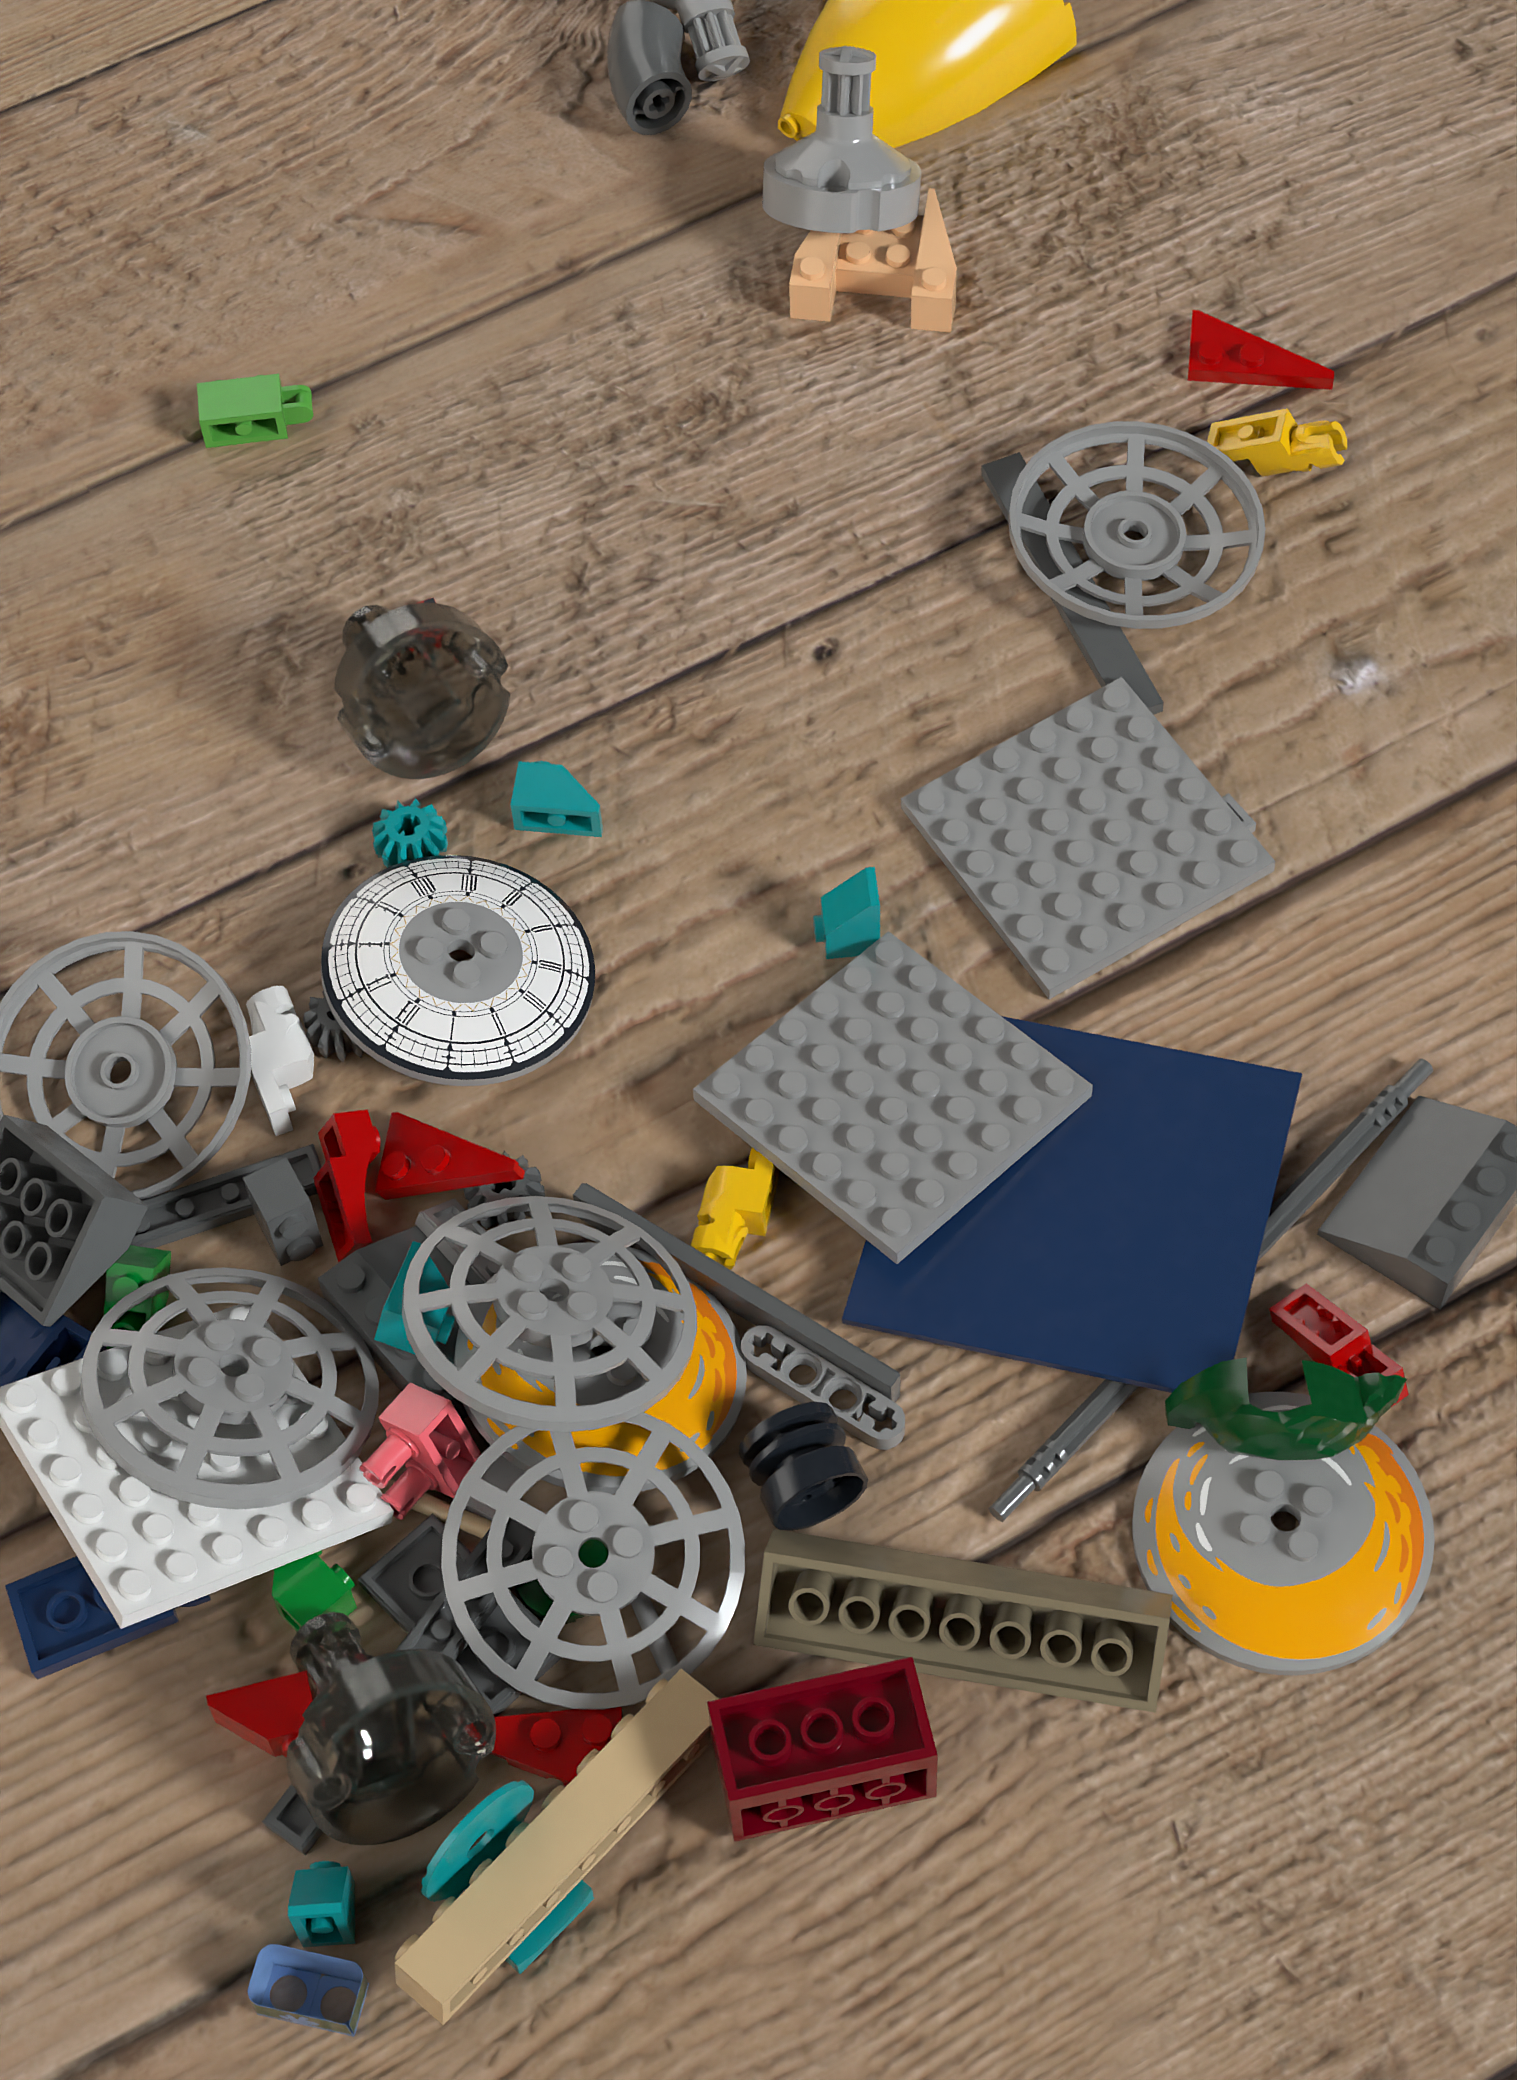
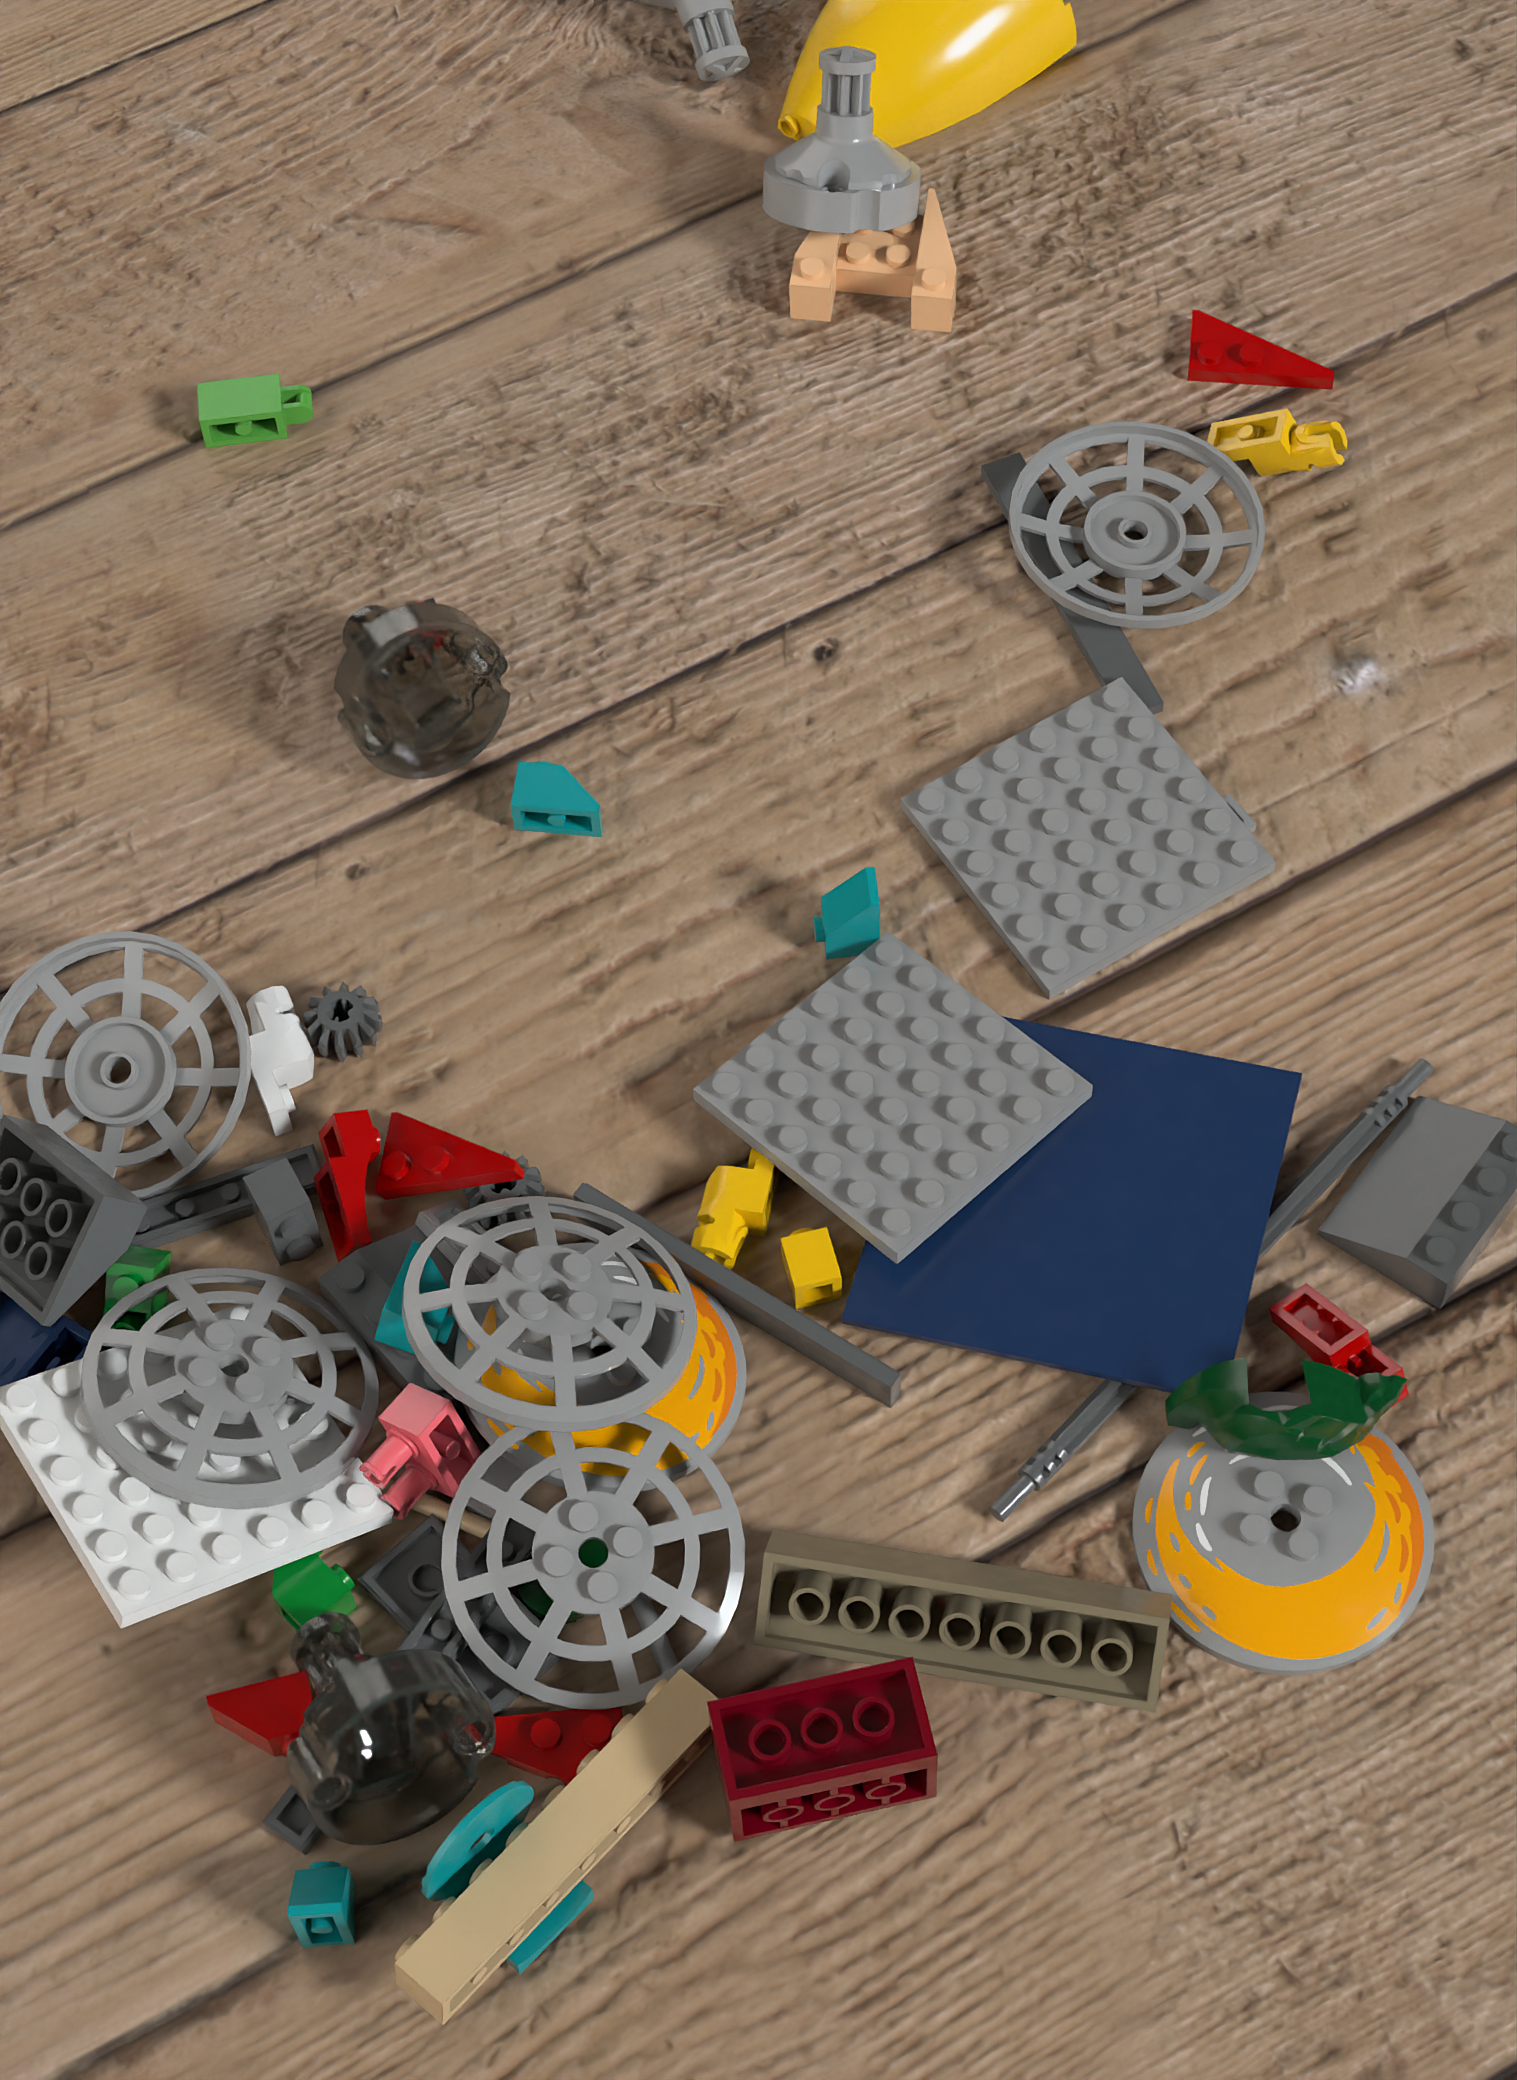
dark blue tile [5,1556,211,1680] -> none
medium blue piece [248,1944,369,2037] -> none
dish [321,855,595,1086] -> none
teal gear [372,798,448,868] -> none
dark grey brick [607,0,692,135] -> none
black wheel [739,1402,868,1531] -> none
light grey beam [741,1325,905,1450] -> none
none -> yellow brick [780,1227,842,1309]

